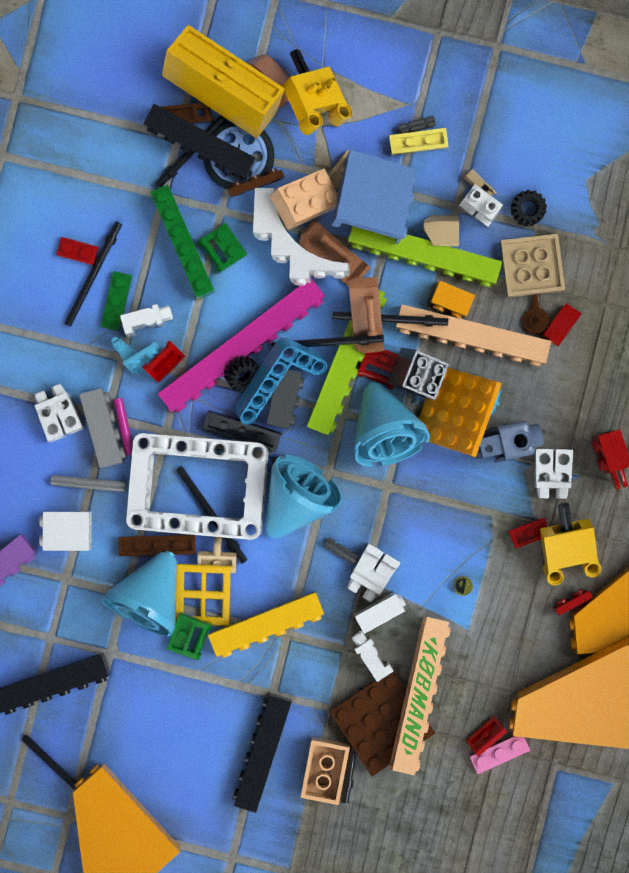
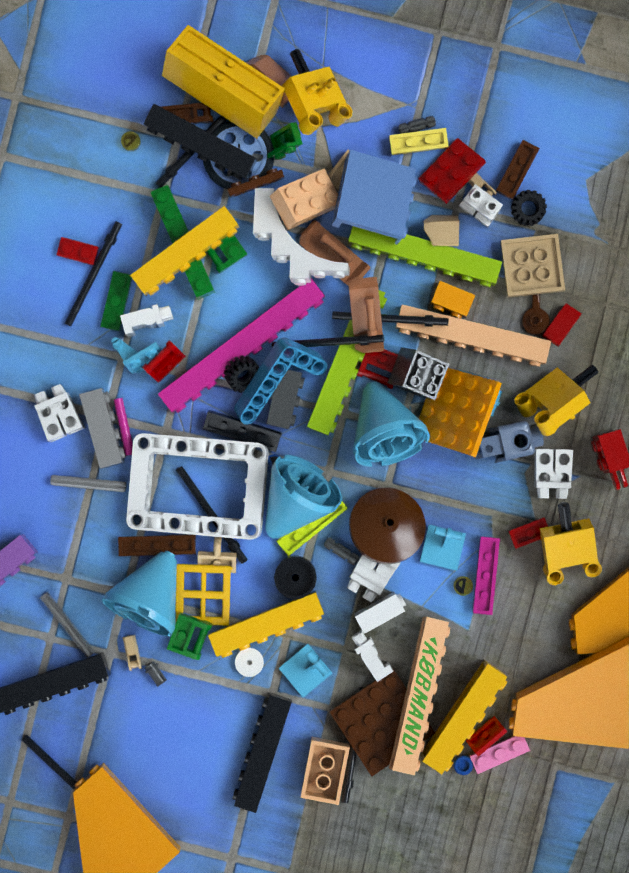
white brick [39,511,92,551] -> none
red plate [553,588,593,616] -> none
none -> light grey axle [39,592,95,657]
none -> clear yellow tile [121,131,141,152]
none -> tan bar [122,635,142,671]
none -> yellow brick [130,206,239,296]
none -> dark grey pin [144,661,167,687]
none -> white piece [235,648,264,677]
none -> green bracket [267,122,303,160]
none -> black wheel [274,555,317,599]
none -> neon yellow tile [276,501,348,556]
none -> medium azure plate [279,644,332,698]
none -> reddish brown dish [349,488,426,564]
none -> red plate [418,138,486,204]
none -> medium azure plate [420,525,466,571]
none -> yellow brick [420,660,507,774]
none -> blue tile [453,755,473,775]
none -> dark pink plate [473,536,500,615]
none -> reddish brown plate [496,140,540,200]
none -> yellow piece [514,365,599,436]

